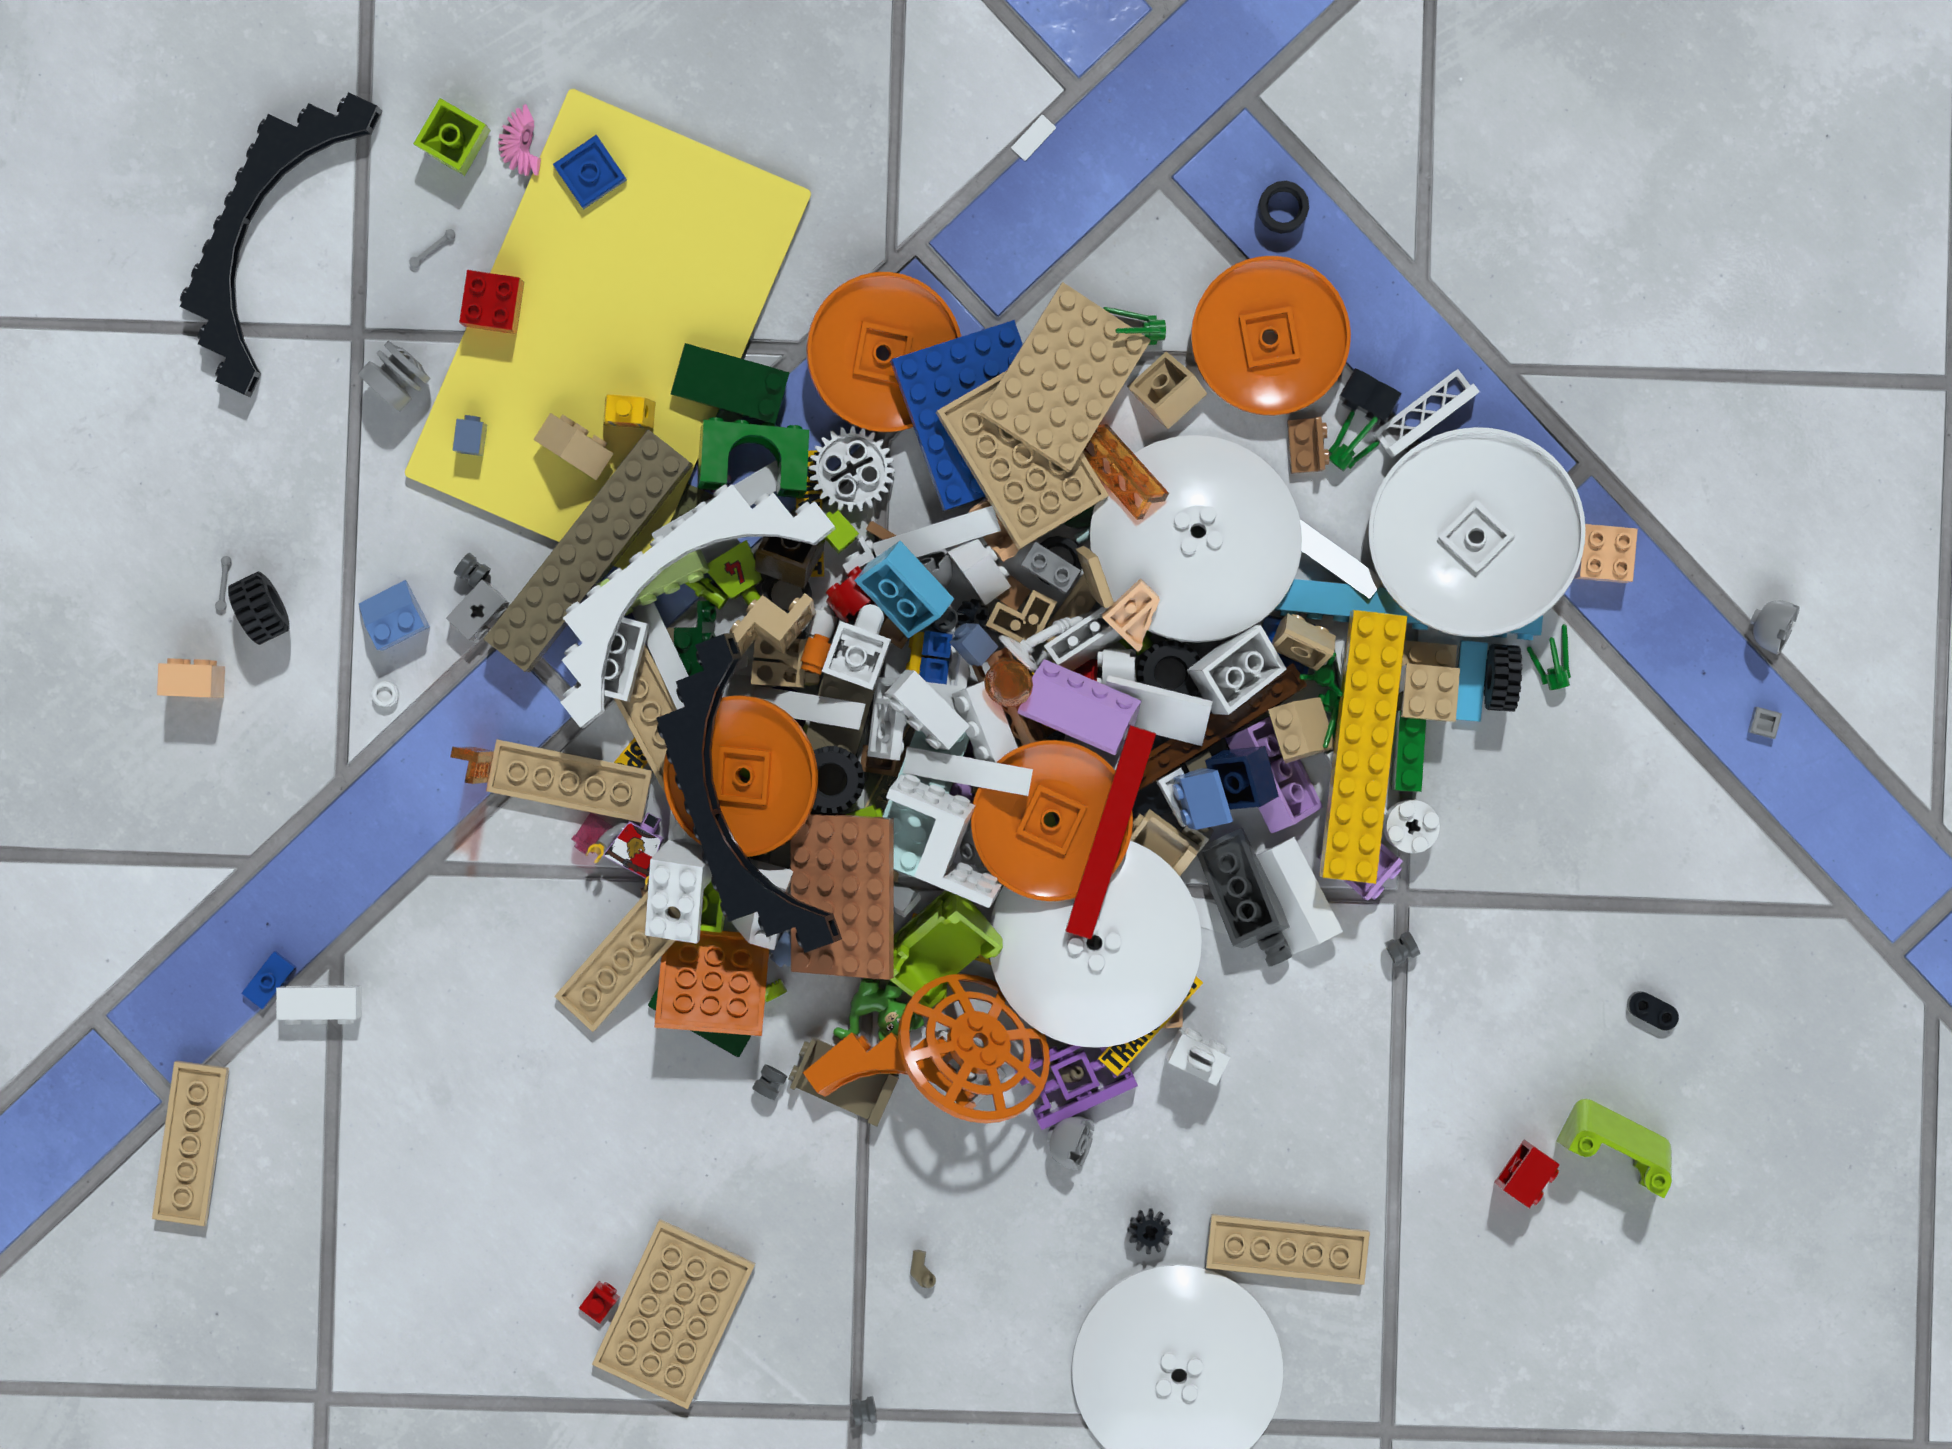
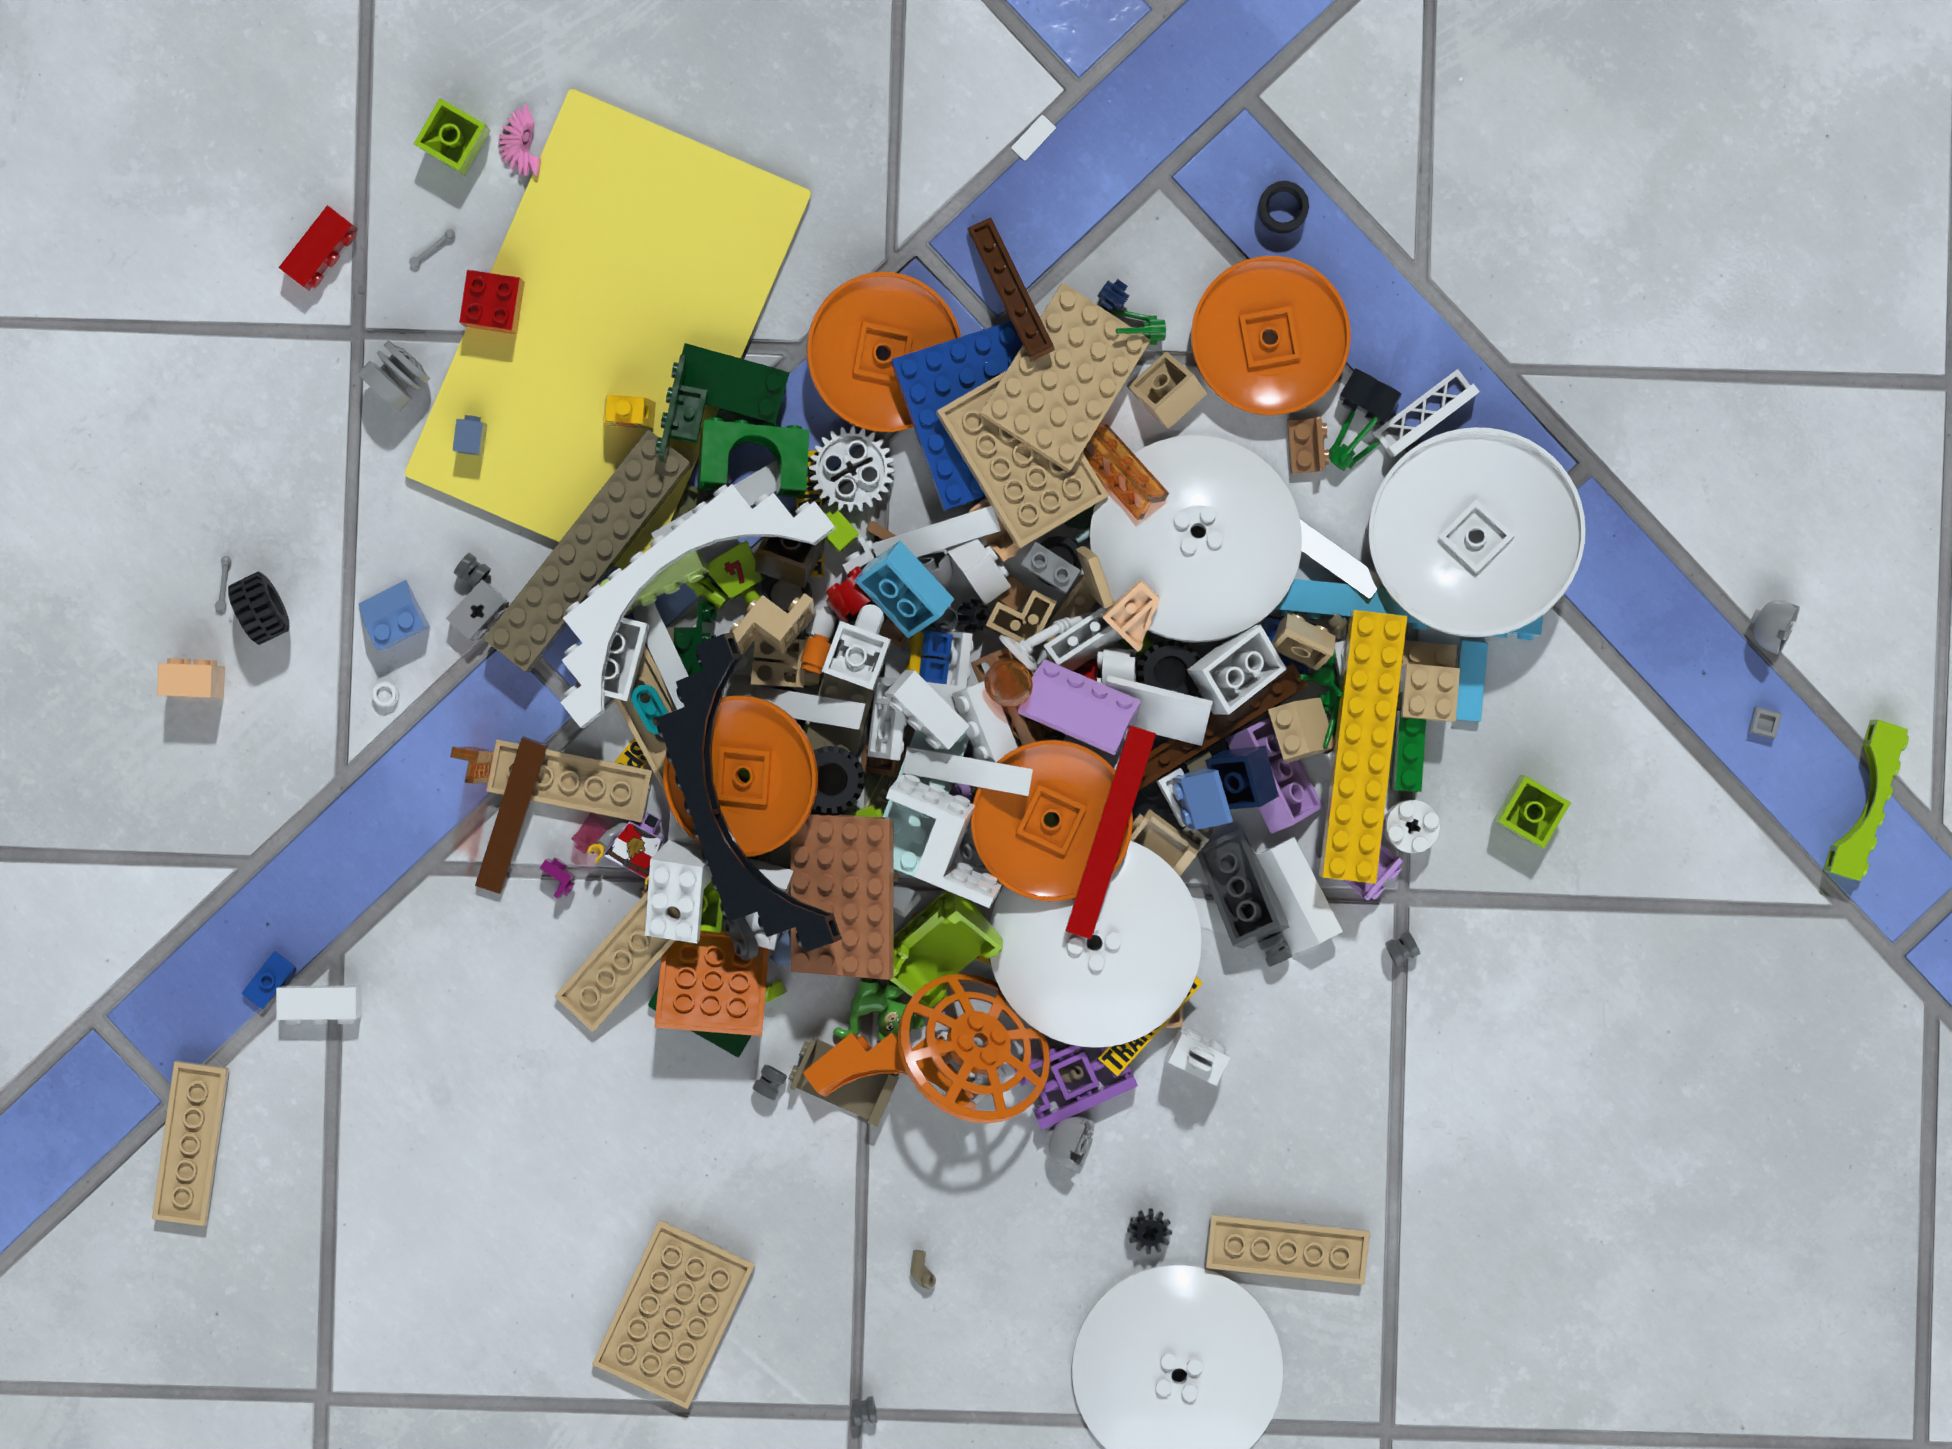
black arch [180,92,382,398] -> none
tan brick [533,413,613,480] -> none
blue tile [553,135,627,210] -> none
red bracket [579,1281,620,1324] -> none
sand blue brick [949,623,998,666] -> none
black tyre [1484,644,1522,712] -> none
red brick [1494,1139,1560,1209] -> none
green plant [1527,624,1571,690] -> none
lime windscreen [1556,1099,1672,1198] -> none
light nougat brick [1574,524,1638,583] -> none
black plate [1627,991,1679,1031] -> none
none -> red brick [278,205,357,291]
none -> reddish brown tile [475,736,548,894]
none -> magenta bracket [540,857,575,899]
none -> teal plate [631,685,669,735]
none -> dark green bracket [655,355,708,463]
none -> dark grey plate [723,917,759,961]
none -> reddish brown tile [967,217,1055,361]
none -> dark blue gear [1097,279,1130,313]
none -> dark tan arm [1329,614,1348,639]
none -> lime slope [1493,775,1571,848]
none -> lime arch [1823,720,1909,881]

